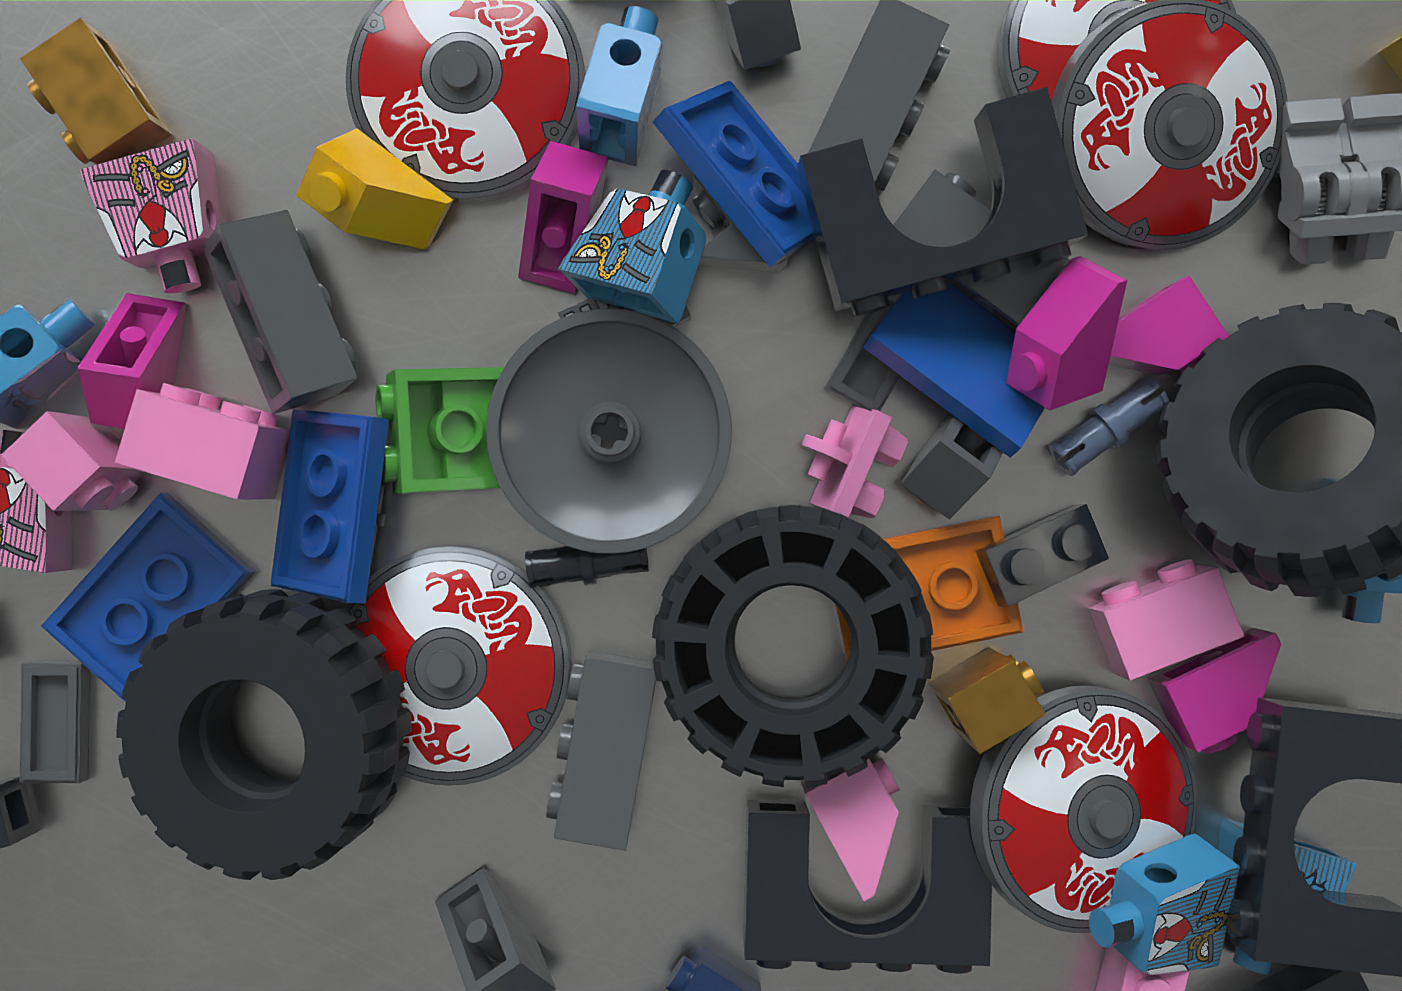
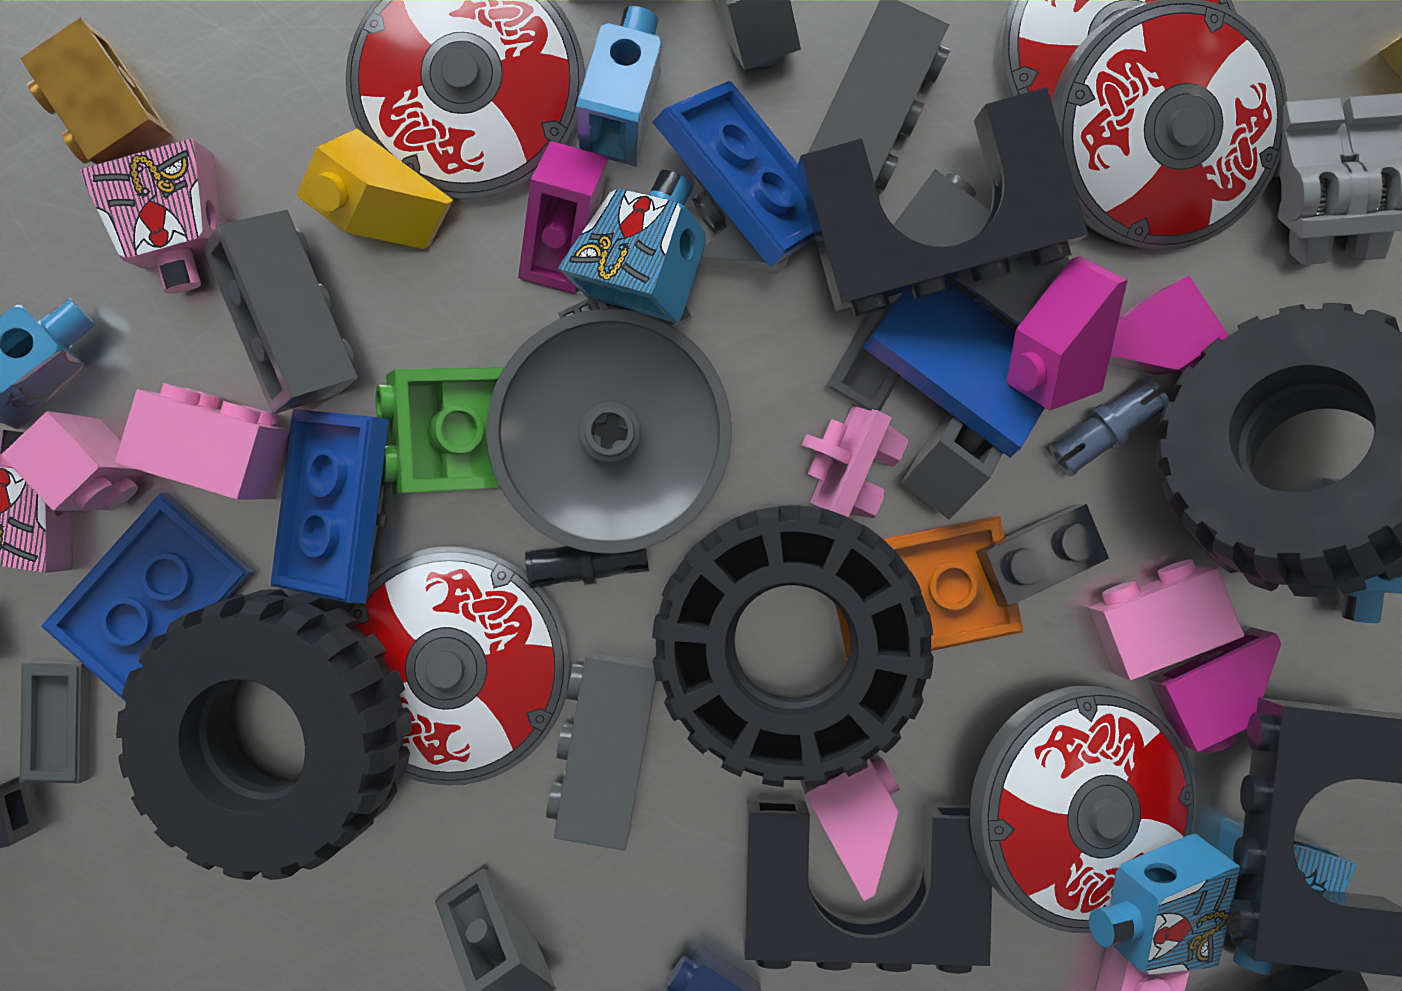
dark pink slope [77,293,186,429] -> none
pearl gold brick [928,647,1046,754] -> none

